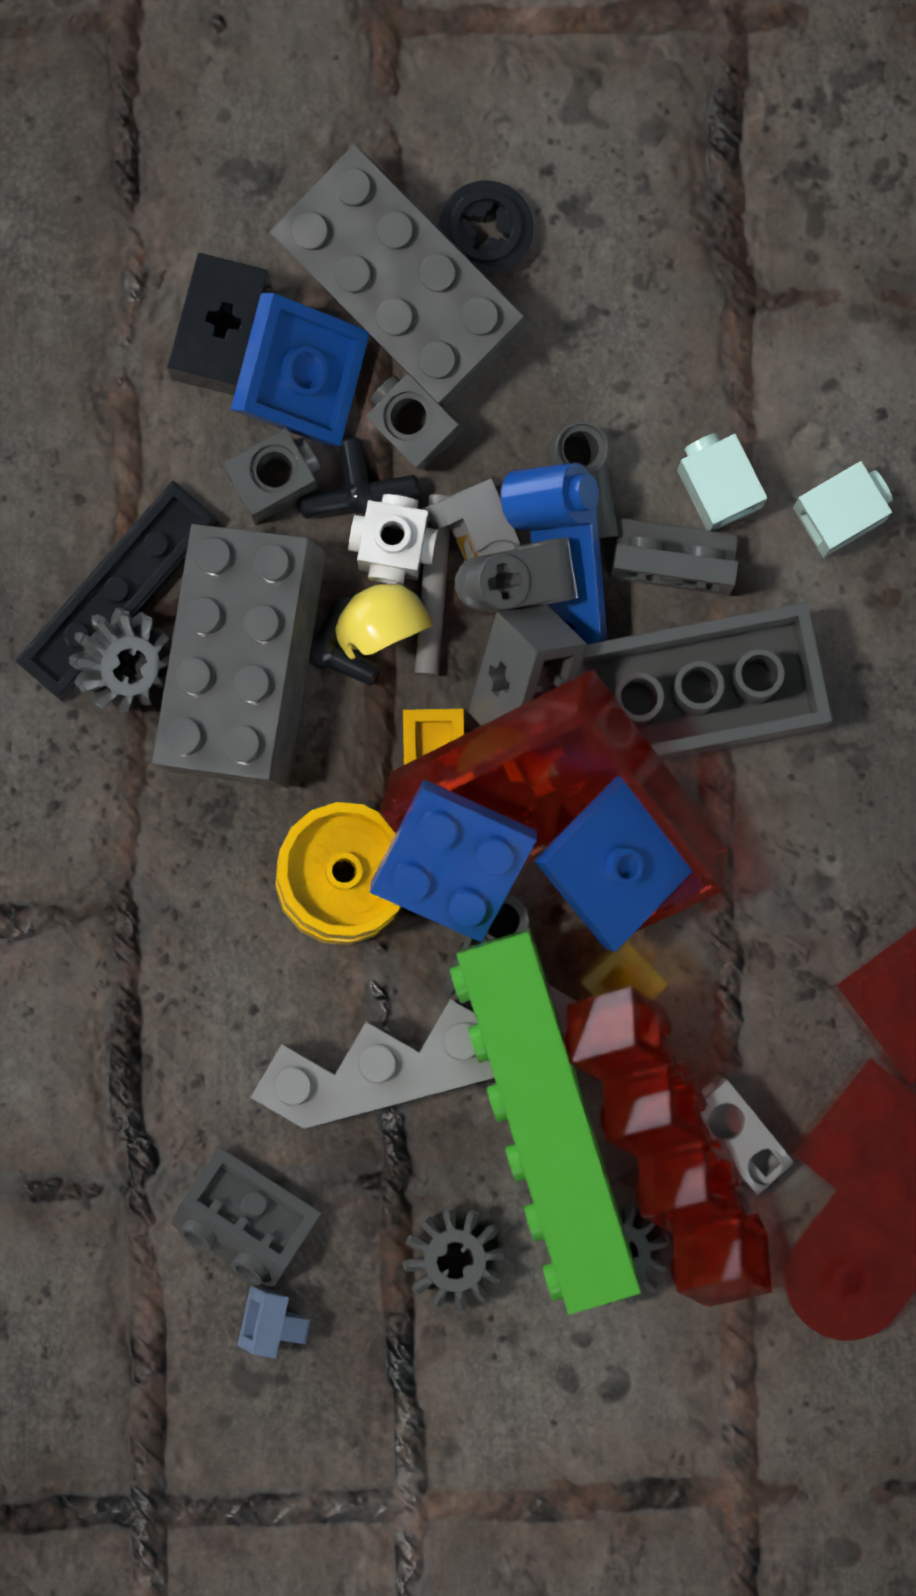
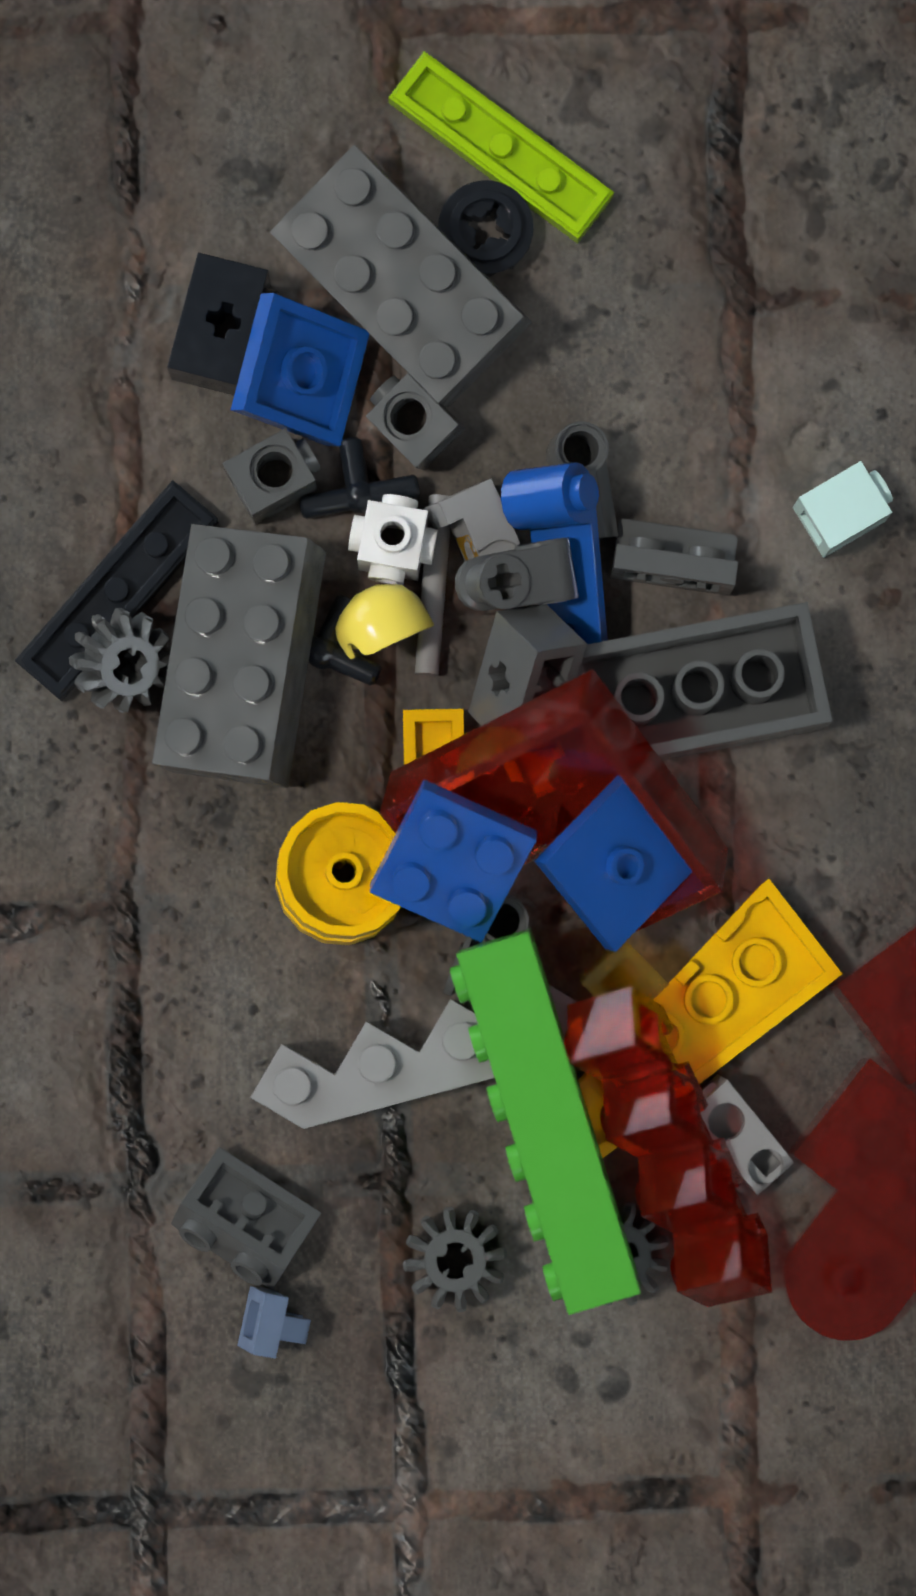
light aqua brick [677,433,767,532] -> none
none -> lime tile [388,51,614,244]
none -> yellow wing [578,879,843,1159]

